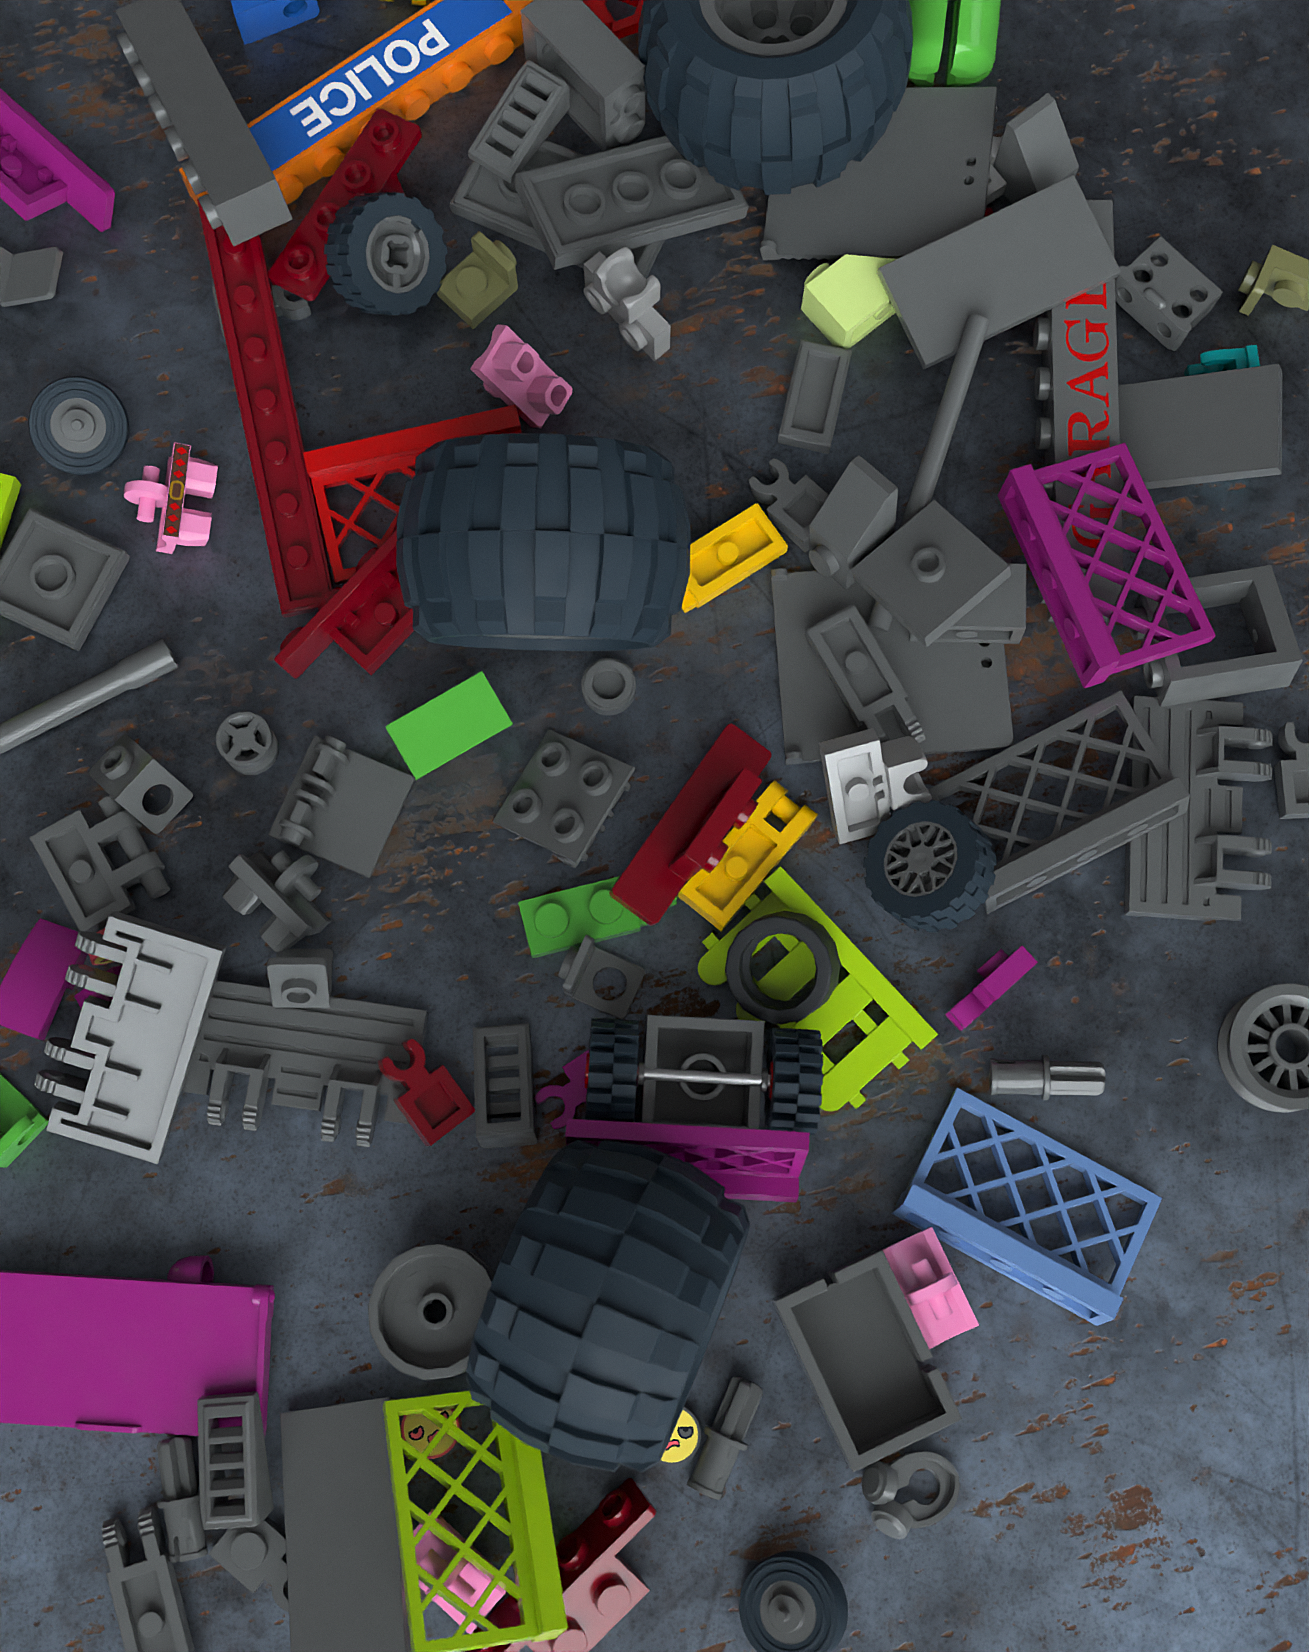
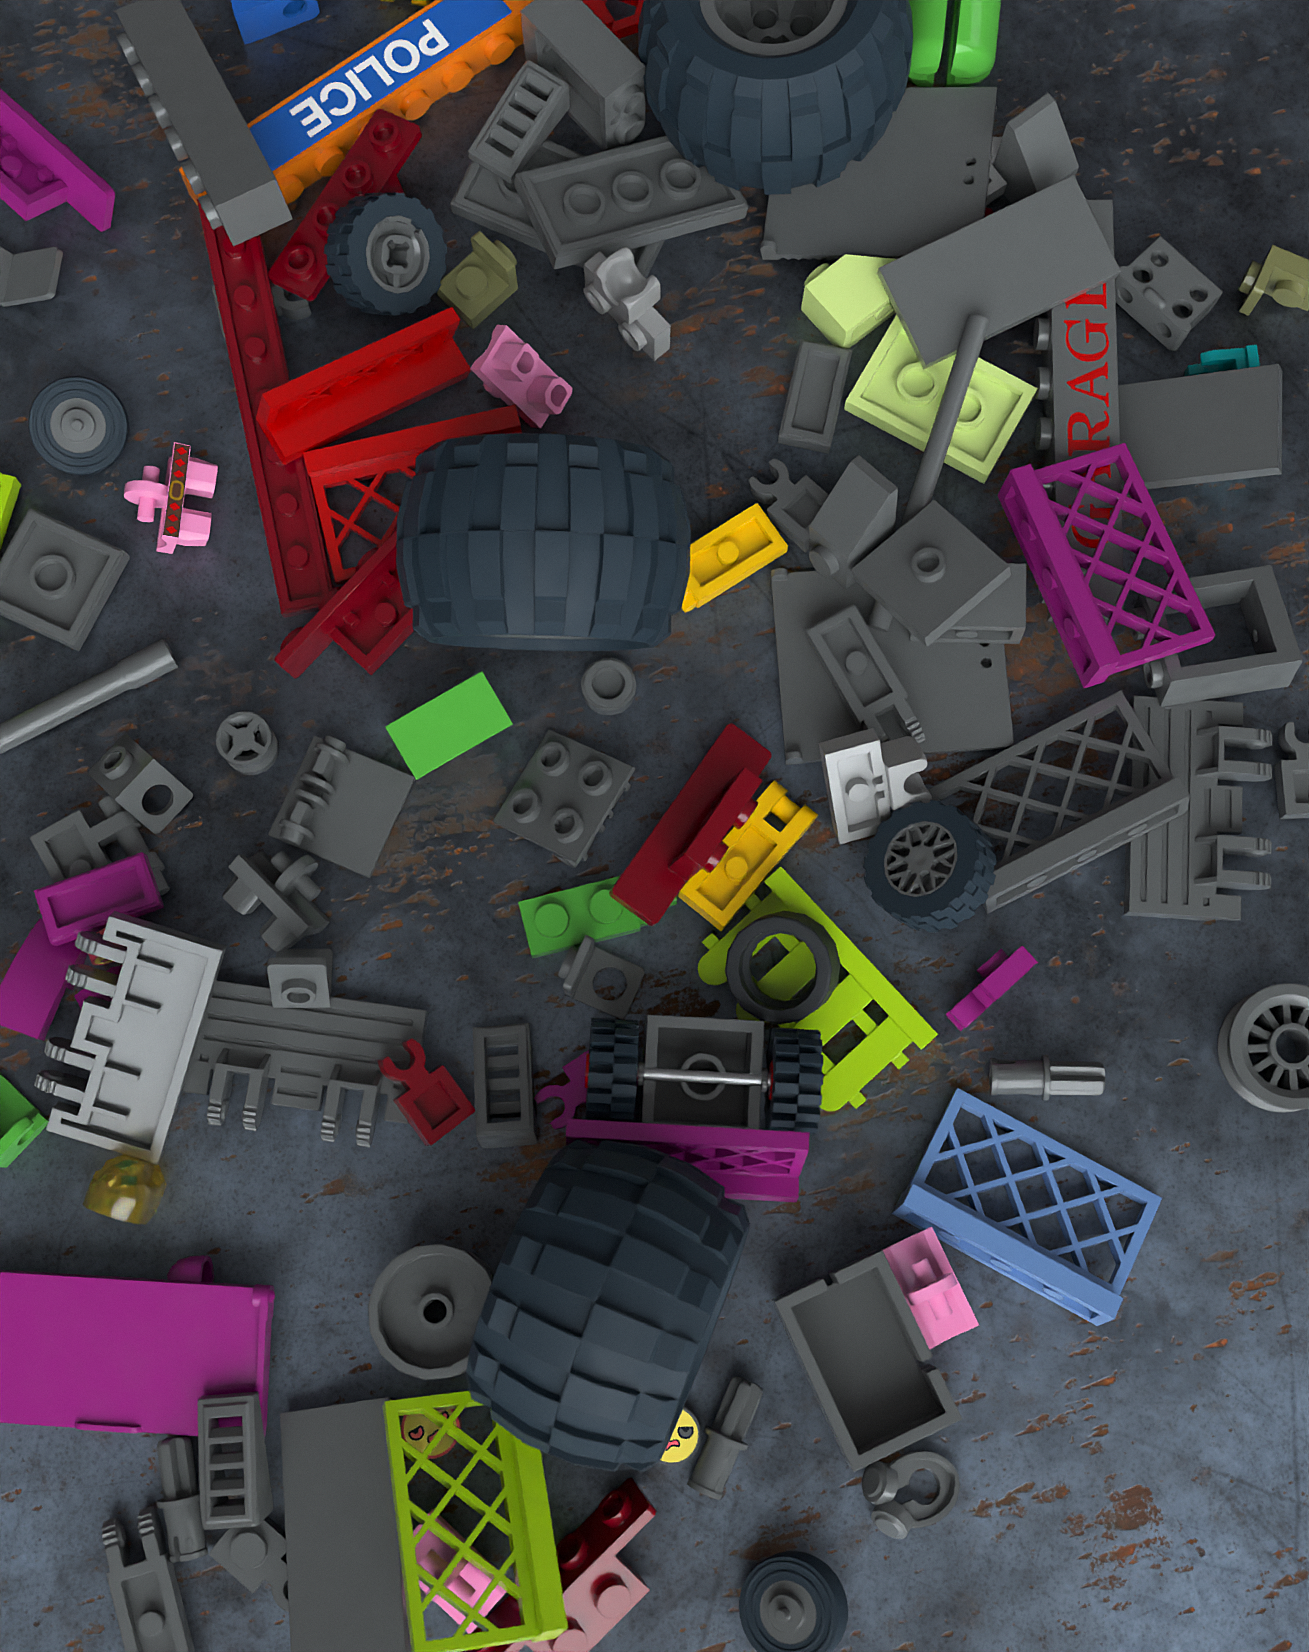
none -> magenta tile [34,852,164,946]
none -> clear yellow rock [82,1154,167,1224]
none -> red fence [256,307,471,465]
none -> yellowish green plate [844,315,1038,484]

